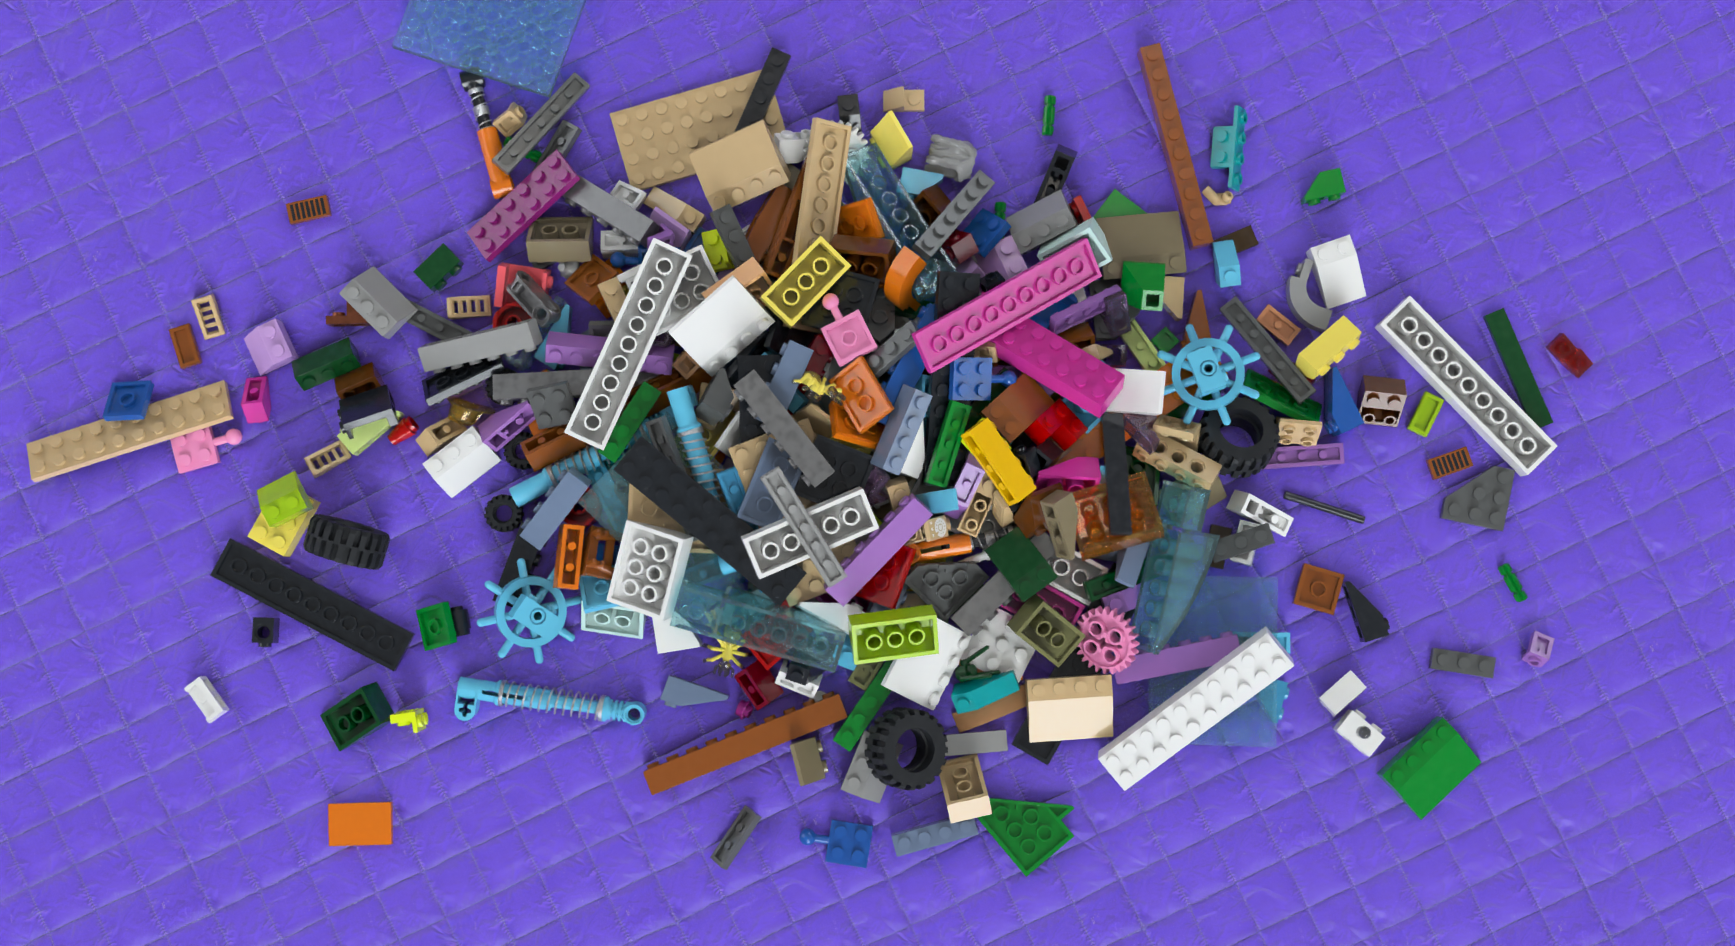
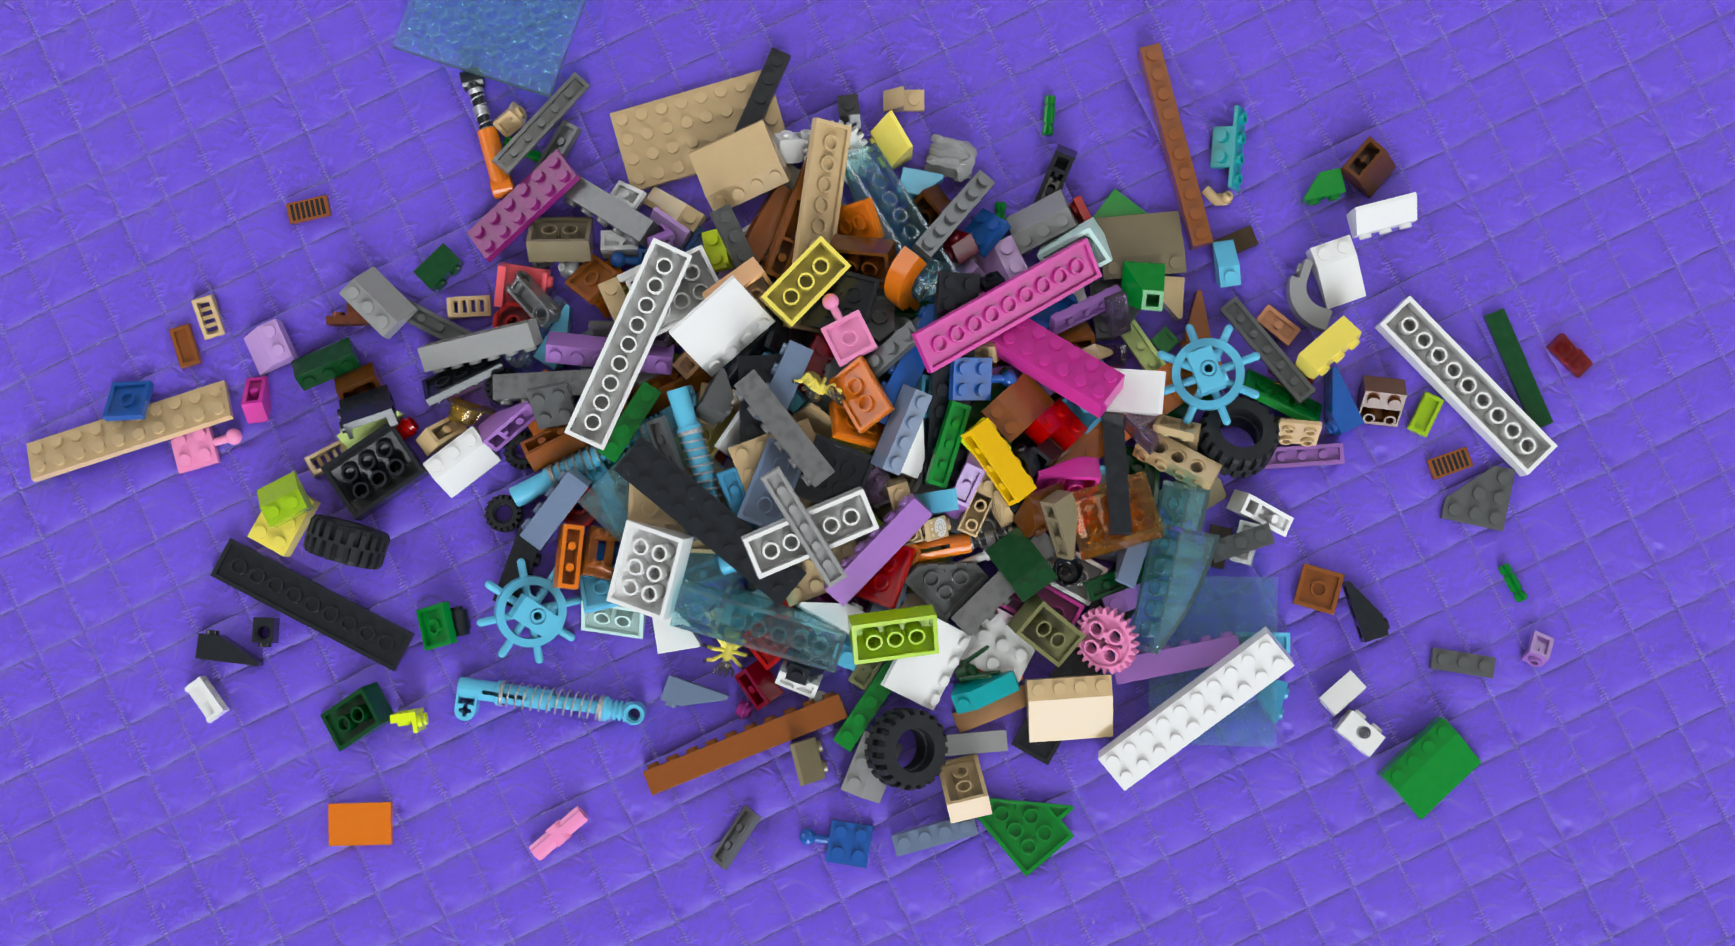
black bar [1283,491,1365,524] -> none
none -> black slope [195,629,264,666]
none -> black slope [321,422,430,521]
none -> bright pink piece [529,806,589,861]
none -> black hair [1052,556,1084,588]
none -> reddish brown slope [1340,136,1396,198]
none -> white slope [1346,192,1417,240]

